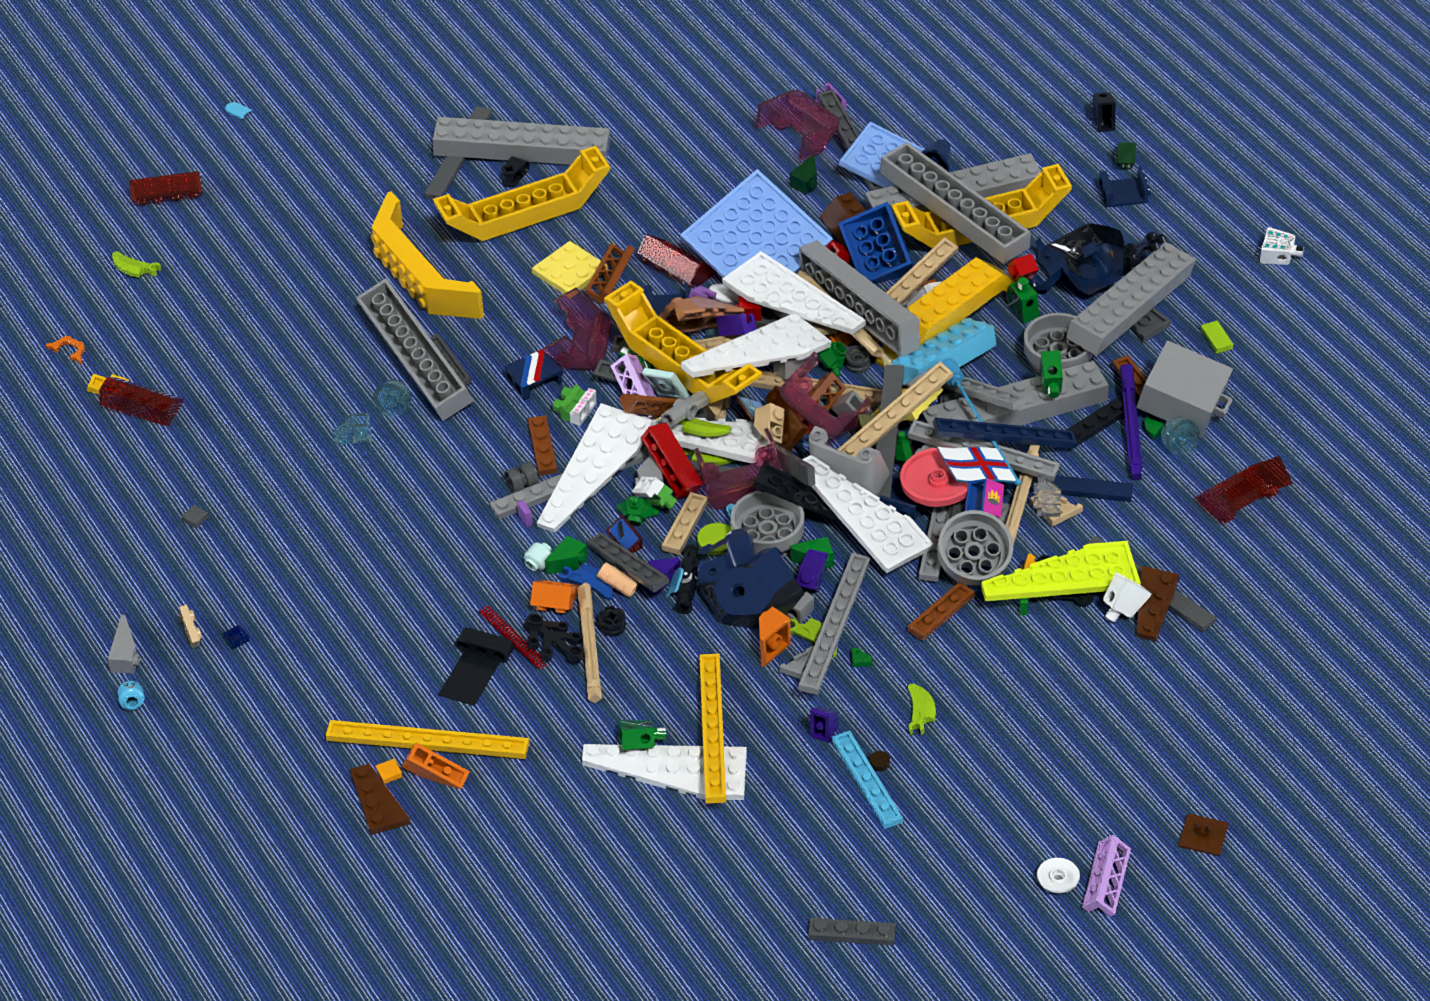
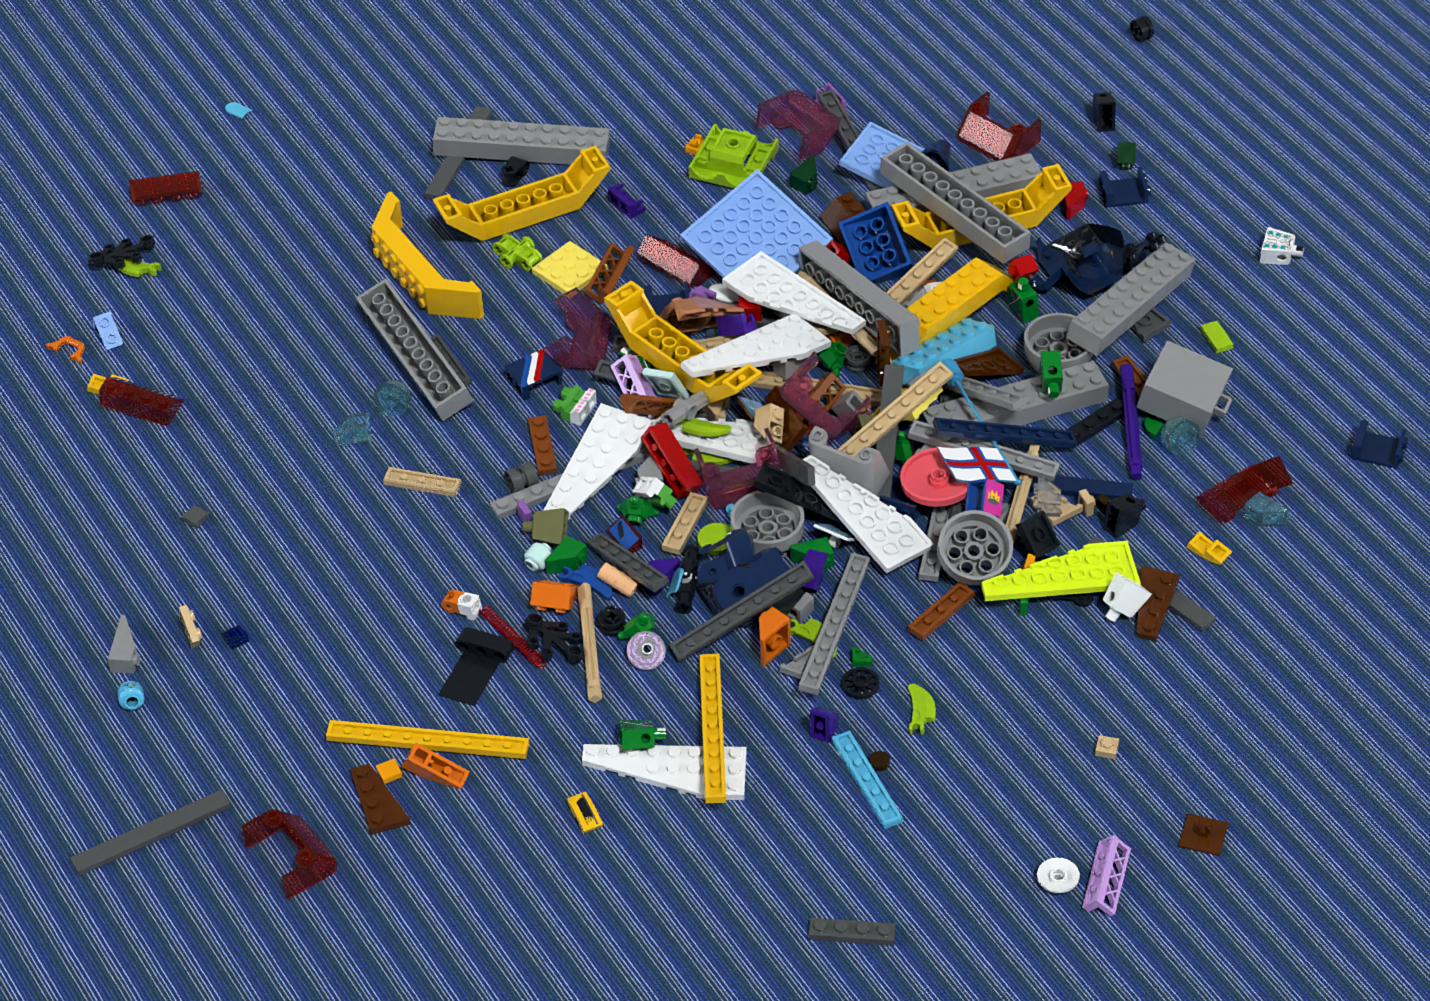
none -> dark grey tile [70,789,231,876]
none -> black plant [88,235,155,269]
none -> light blue bracket [92,312,123,351]
none -> clear red windscreen [241,809,337,900]
none -> tan tile [383,467,462,497]
none -> leg [441,590,482,621]
none -> lime axle [492,234,543,271]
none -> olive torso [523,508,569,546]
none -> yellow slope [567,791,603,834]
none -> dark purple hinge [608,184,646,219]
none -> green rock [617,612,656,640]
none -> dish [626,631,666,671]
none -> dark grey tile [669,561,815,662]
none -> light orange tile [685,134,704,155]
none -> lime piece [688,124,779,188]
none -> piece [814,524,858,548]
none -> black wheel [842,667,880,700]
none -> reddish brown wing [877,320,890,387]
none -> reddish brown wing [954,347,1025,377]
none -> clear red windscreen [957,91,1041,161]
none -> black tile [1015,510,1060,559]
none -> red slope [1062,182,1088,220]
none -> tan plate [1078,489,1096,517]
none -> dark brown tile [1095,494,1110,513]
none -> tan plate [1095,735,1119,759]
none -> black torso [1103,493,1146,539]
none -> black wheel [1130,16,1154,42]
none -> yellow slope [1186,531,1232,565]
none -> clear light blue slope [1243,491,1290,527]
none -> dark blue panel [1351,420,1409,469]

